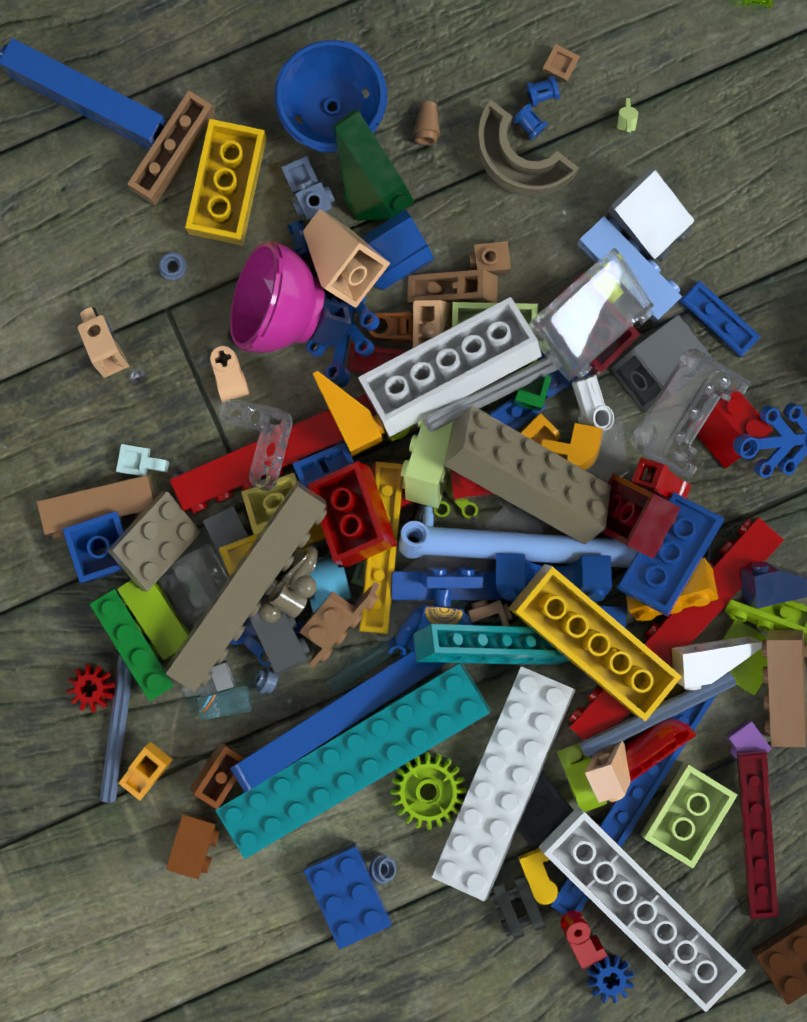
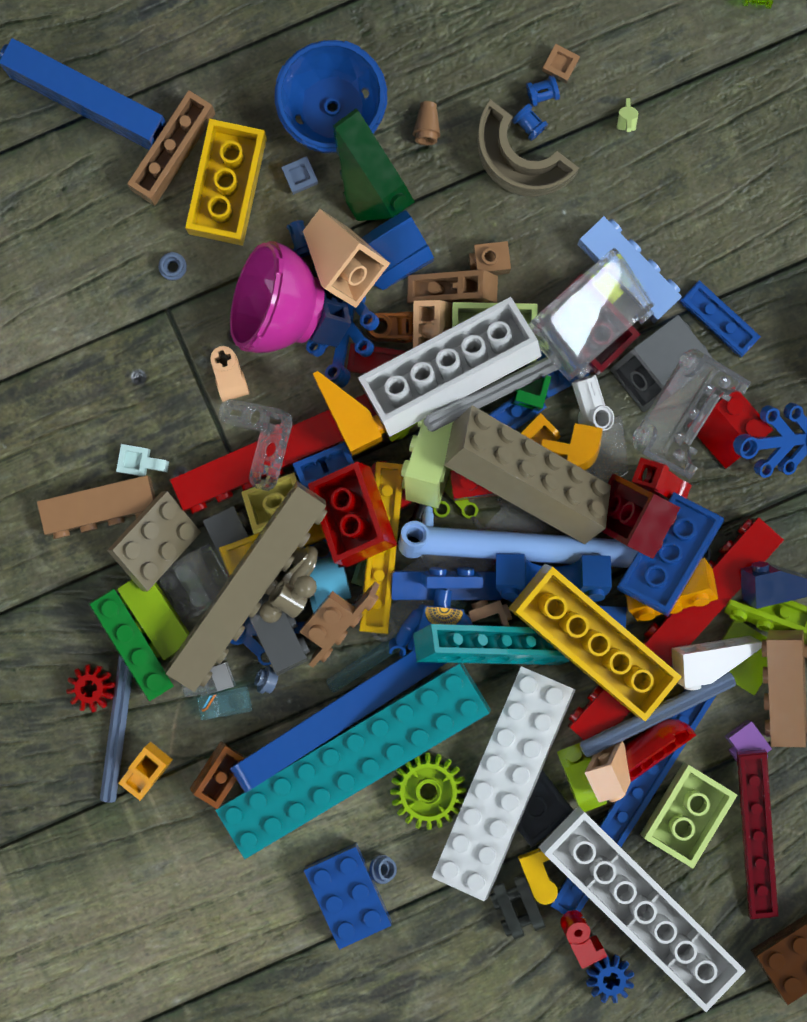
blue slope [62,511,126,583] -> none
light nougat torso [77,307,129,378] -> none
dark orange brick [166,812,220,880] -> none
sand blue brick [292,180,335,220] -> none
slope [605,166,695,262] -> none

